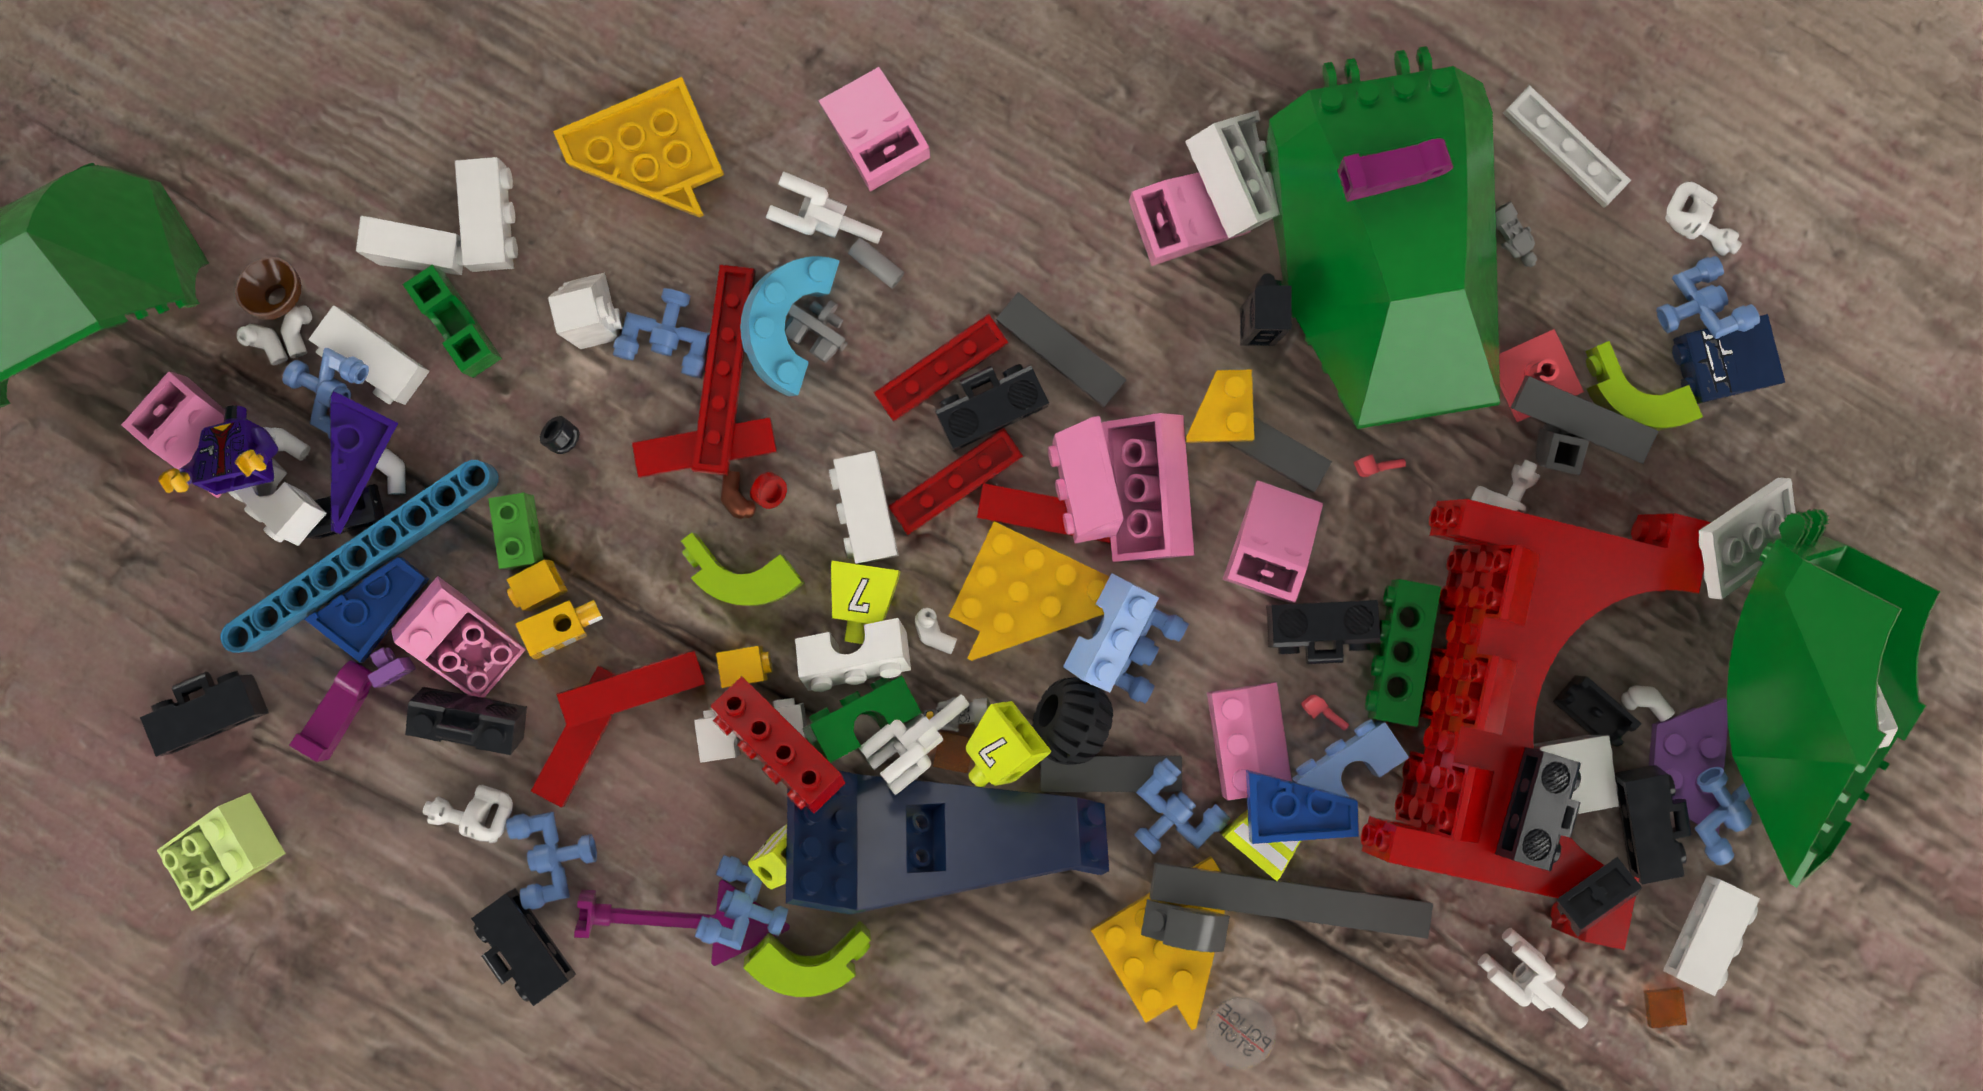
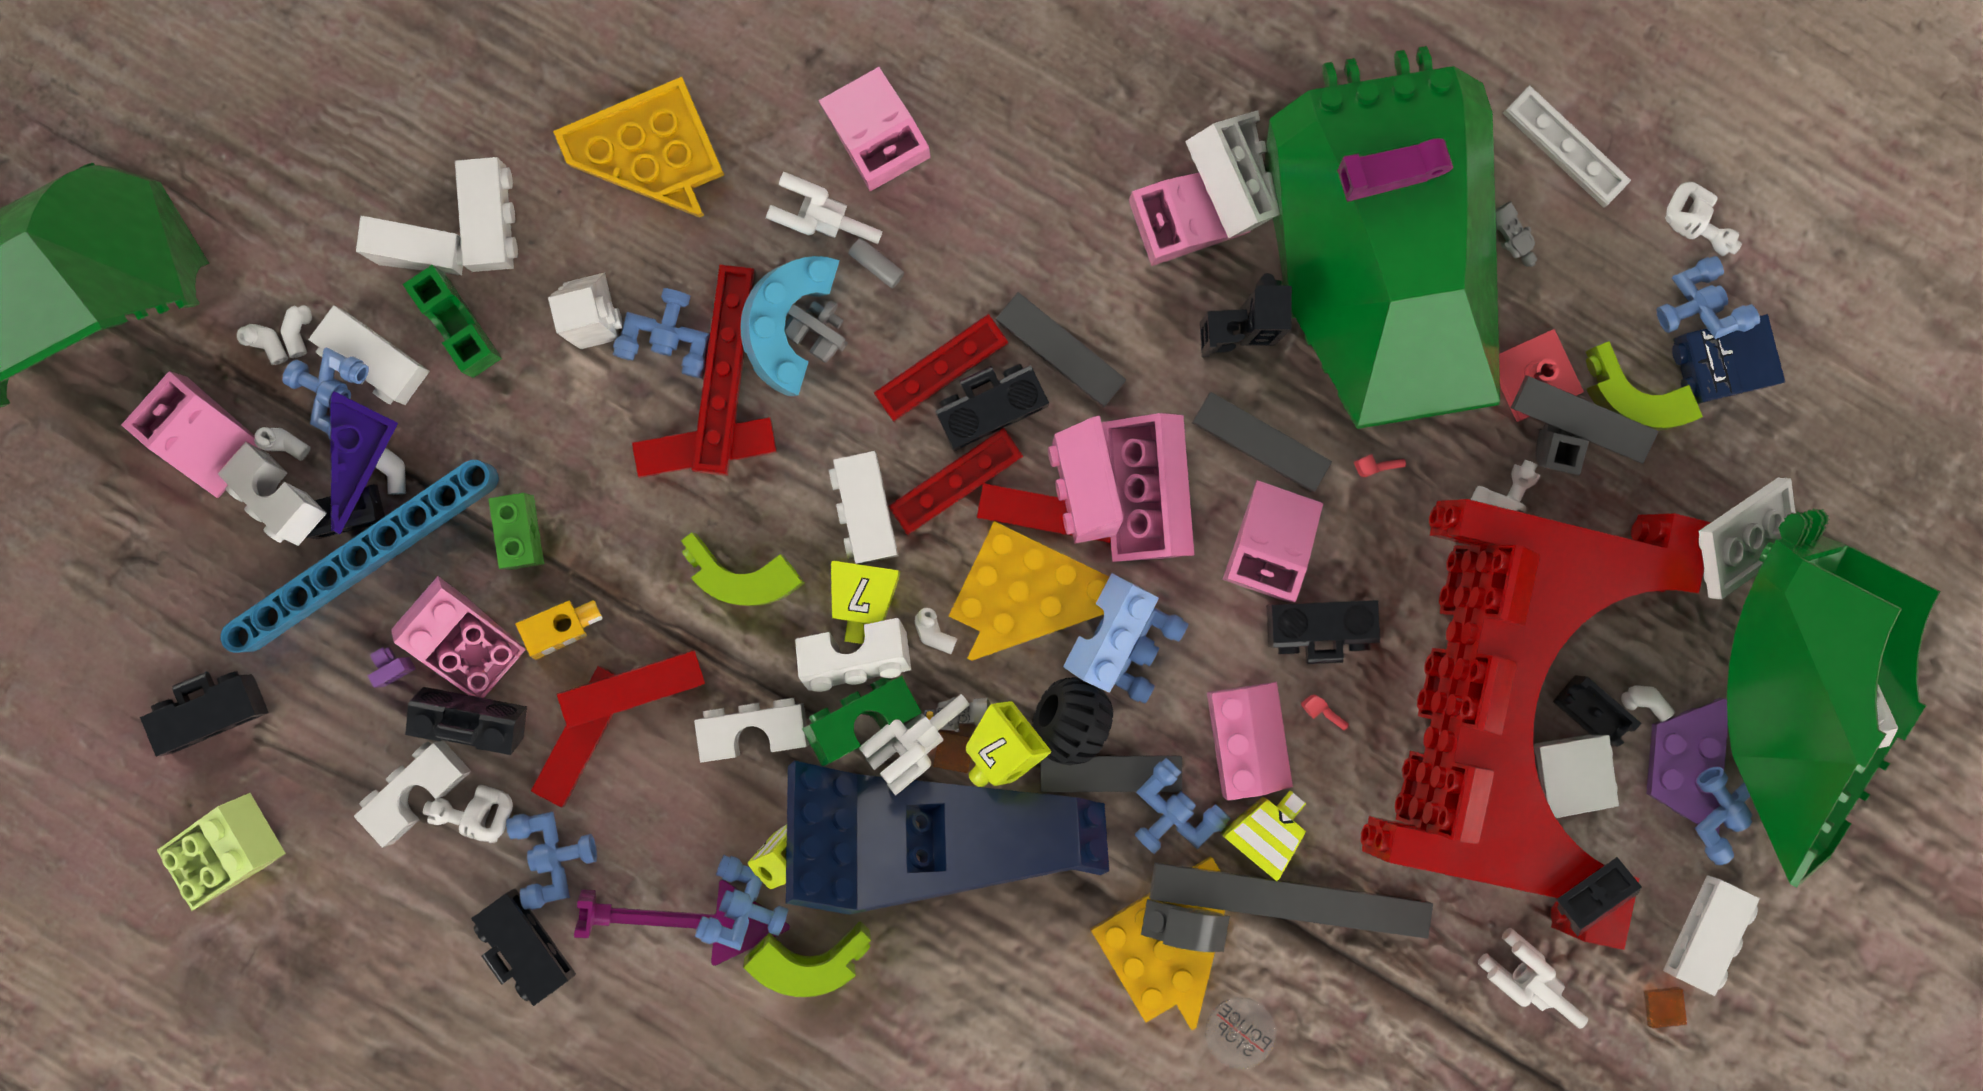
dark purple torso [158,405,278,495] -> none
reddish brown piece [235,257,302,320] -> none
magenta leg [289,660,372,762] -> none
blue wing [304,557,429,663] -> none
yellow brick [506,559,568,611] -> none
black tile [540,416,580,454] -> none
red brick [710,676,845,813] -> none
yellow brick [716,645,772,688] -> none
copper arm [721,471,756,520] -> none
red tile [750,472,787,509] -> none
yellow wing [1185,369,1255,443] -> none
blue wing [1246,770,1359,844] -> none
light blue arch [1292,719,1409,797] -> none
green brick [1365,579,1441,727] -> none
black piece [1495,747,1581,871] -> none
black piece [1615,765,1692,885] -> none
none -> white arch [354,741,472,848]
none -> black hinge [1200,309,1248,357]

